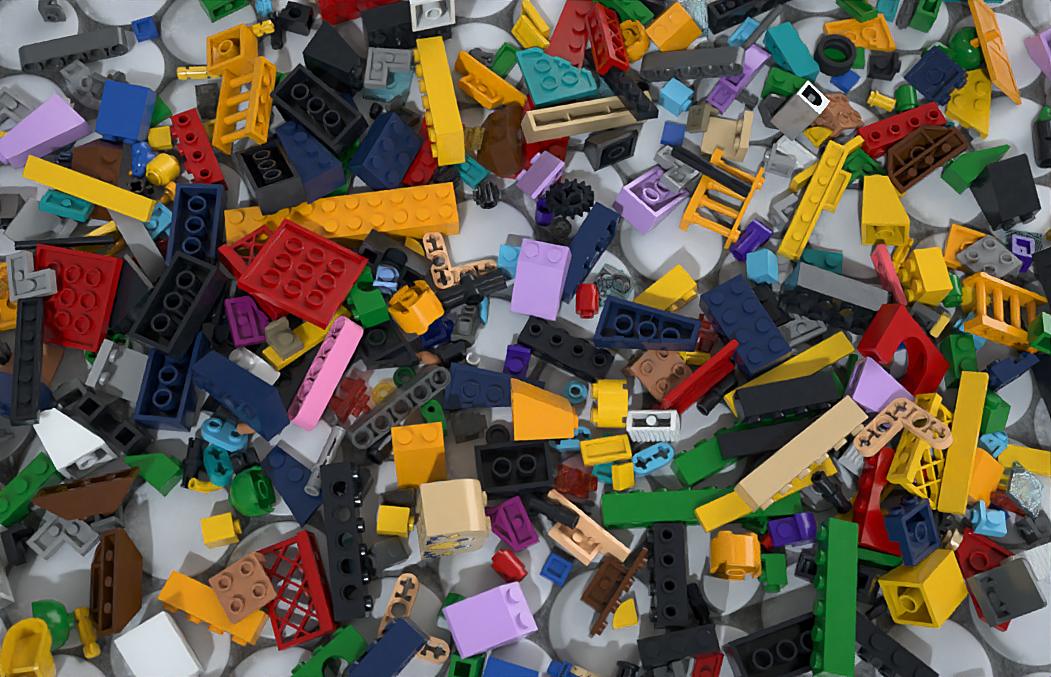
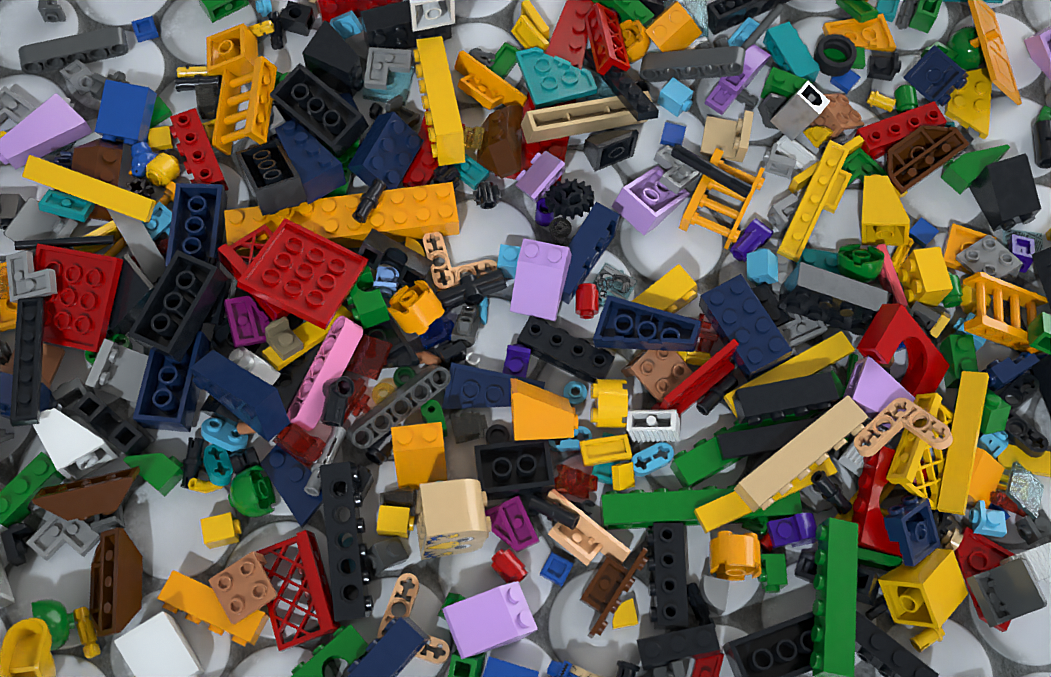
dark tan bracket [686,102,719,134] -> none
none -> black pin [175,74,222,92]
none -> clear red brick [272,423,326,467]
none -> black piece [321,376,354,427]
none -> medium azure bracket [330,11,363,39]
none -> clear red piece [345,334,393,381]
none -> black pin [352,179,386,223]
none -> green cylinder [837,244,884,283]
none -> blue tile [909,217,939,248]
none -> yellow pin [910,627,945,653]
none -> black beam [998,374,1049,458]

